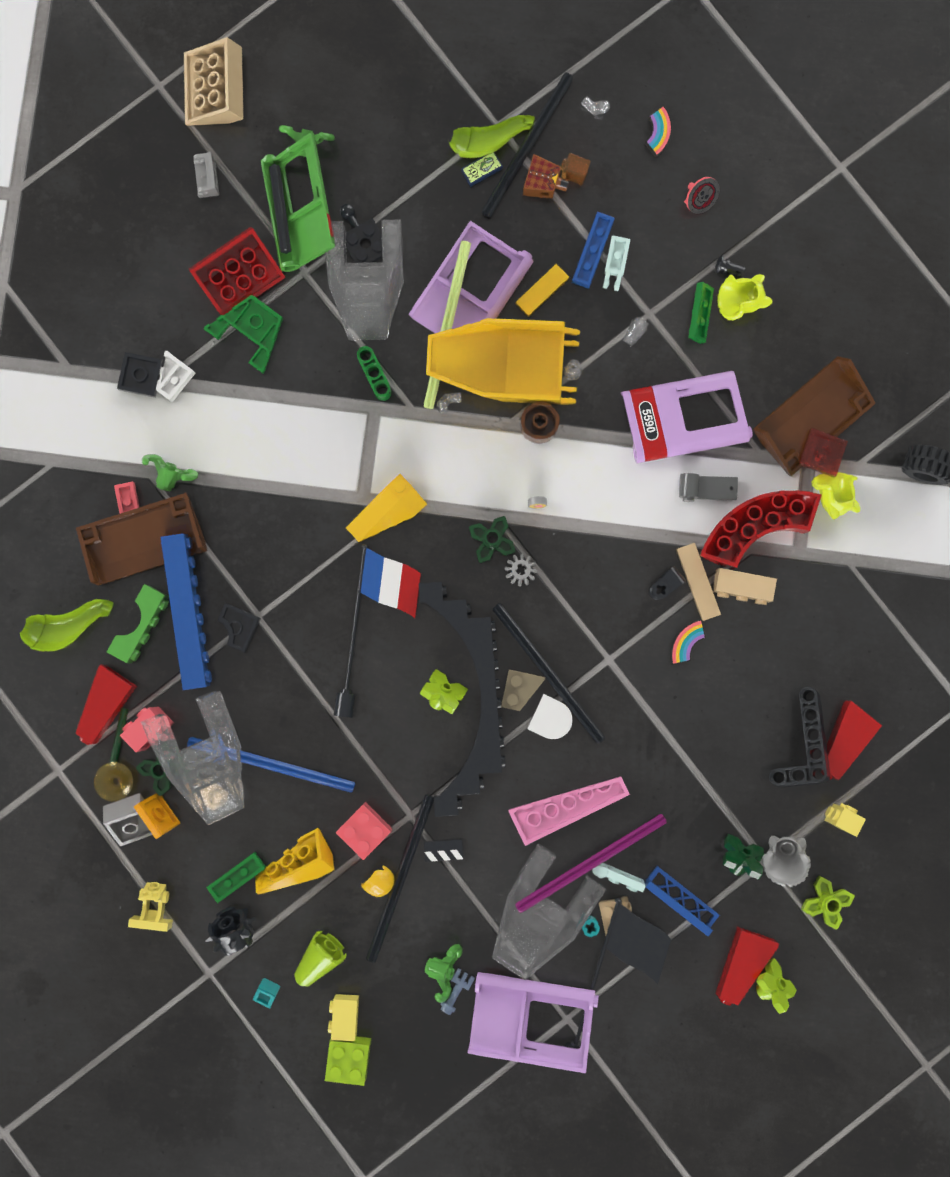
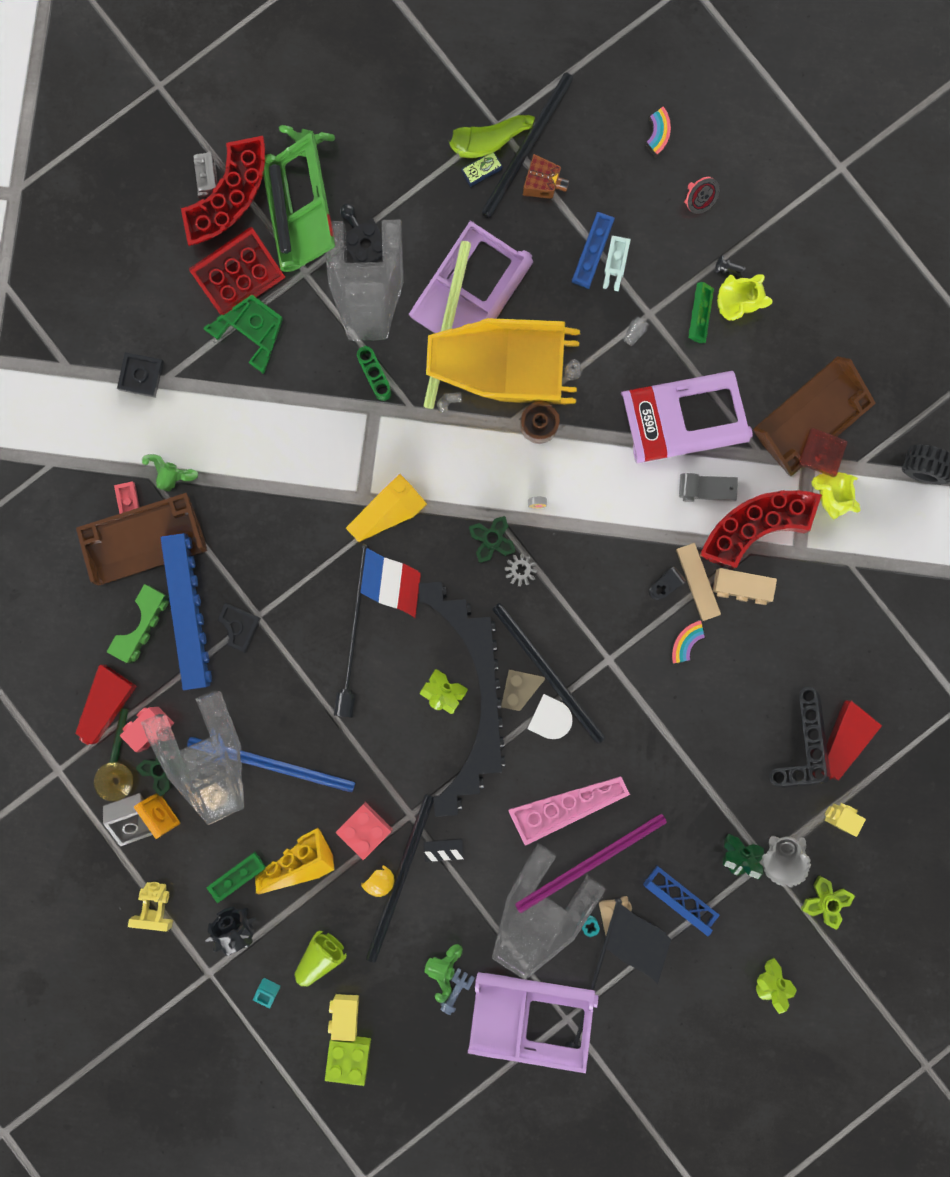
lime animal [20,599,114,652] -> none
white wing [156,351,195,402] -> none
tan slope [184,37,243,126] -> none
yellow tile [516,264,569,317] -> none
clear orange brick [561,153,591,185] -> none
clear arm [581,96,610,115] -> none
light aqua hinge [592,863,645,892] -> none
red slope [716,927,779,1006] -> none
none -> red brick [181,136,265,246]

